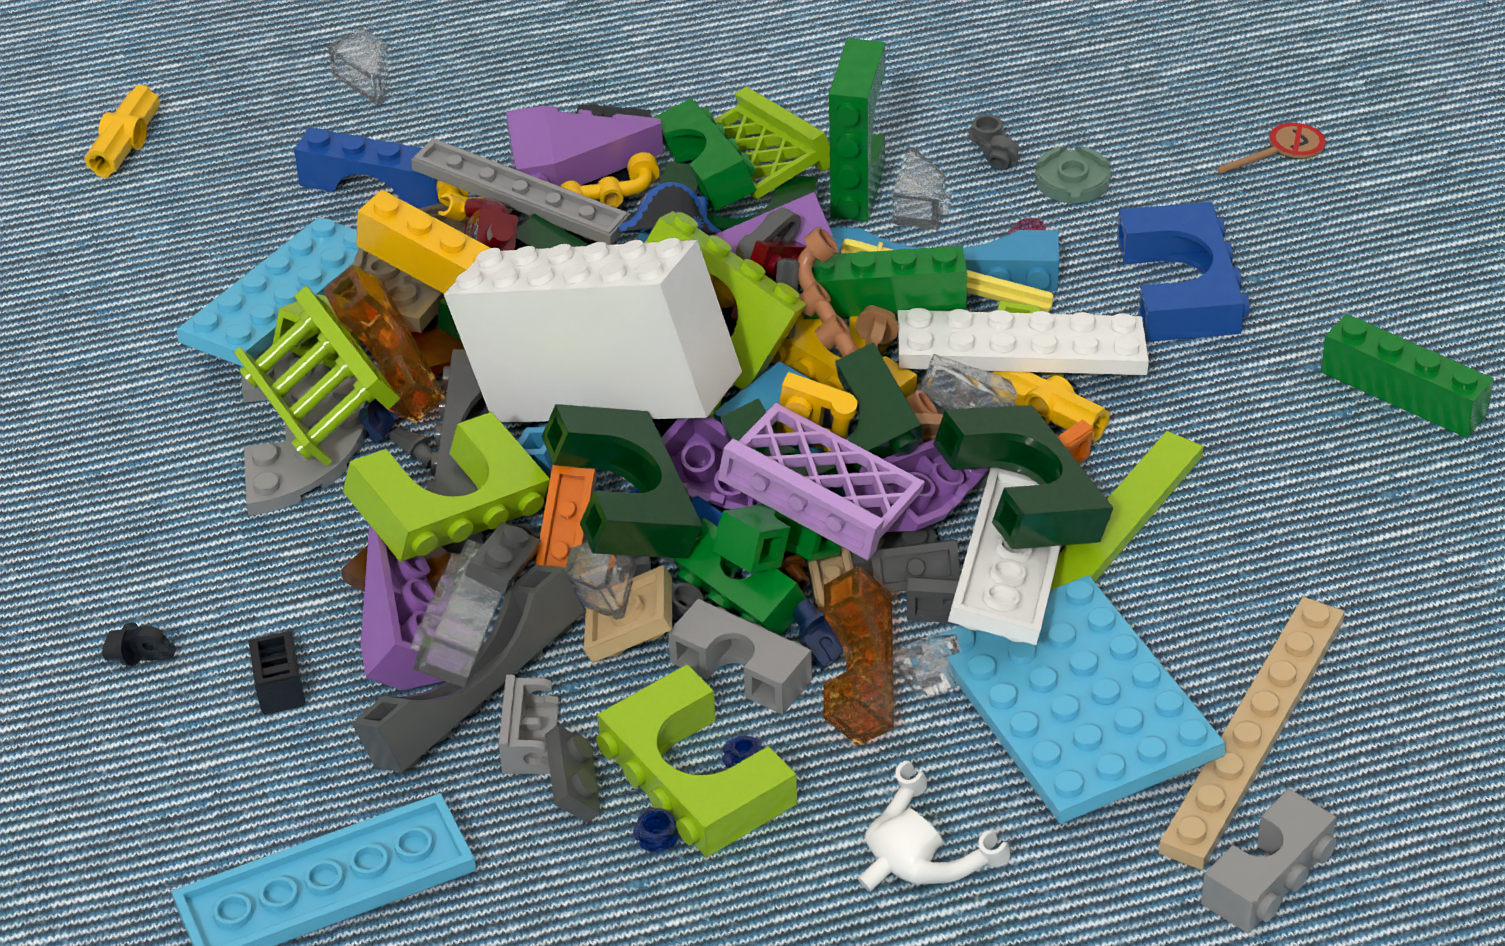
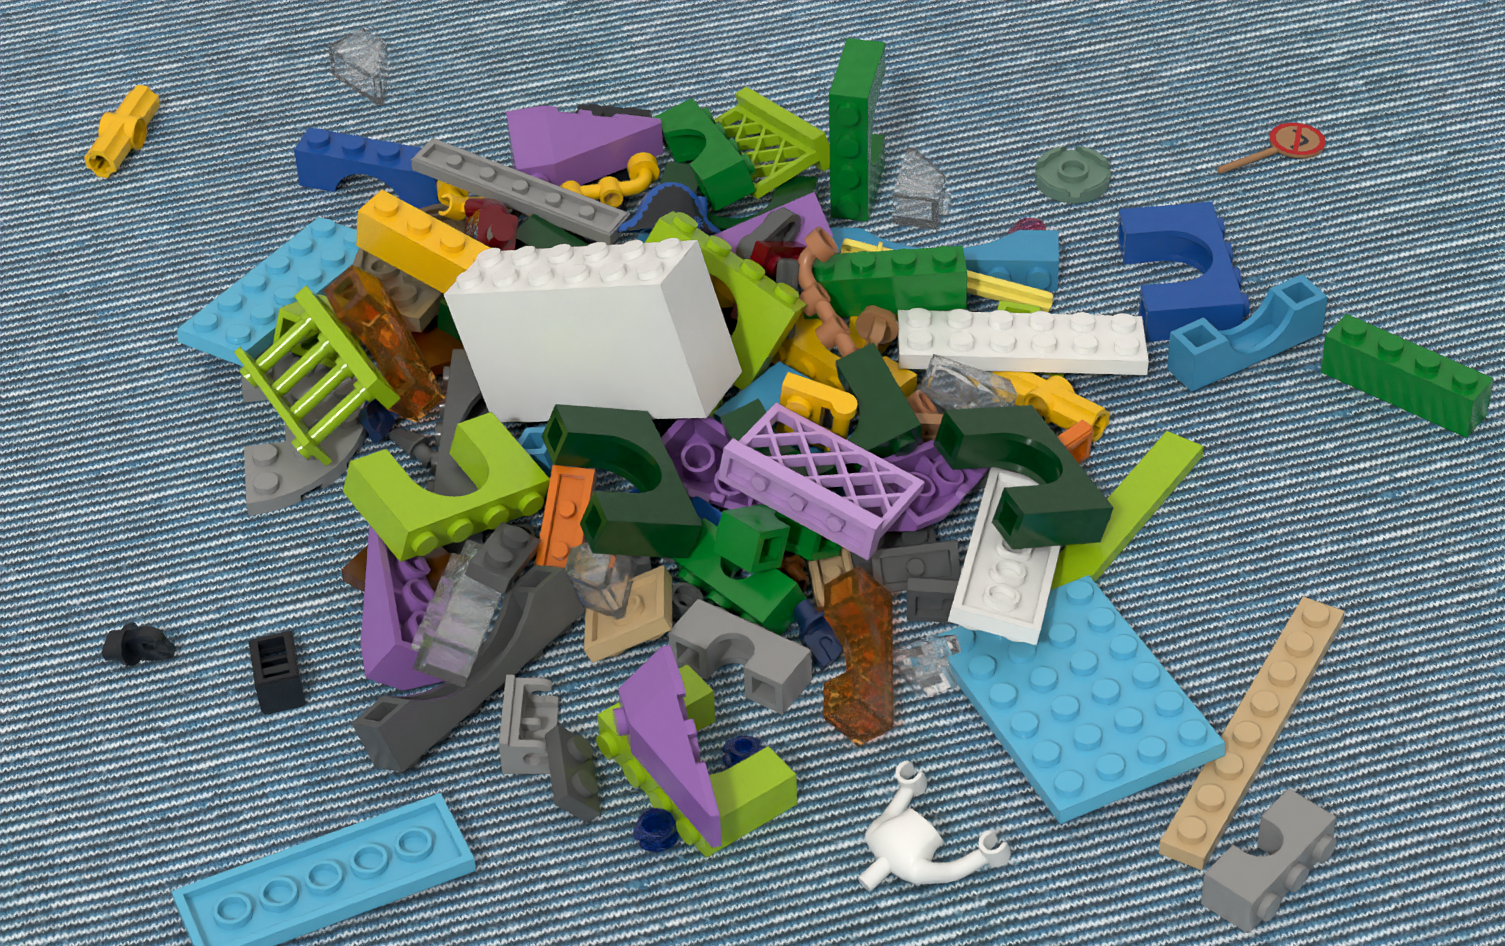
dark grey plate [968,114,1006,148] -> none
dark grey plate [983,135,1019,170] -> none
none -> medium lavender wedge [613,645,722,848]
none -> dark azure arch [1167,274,1328,392]

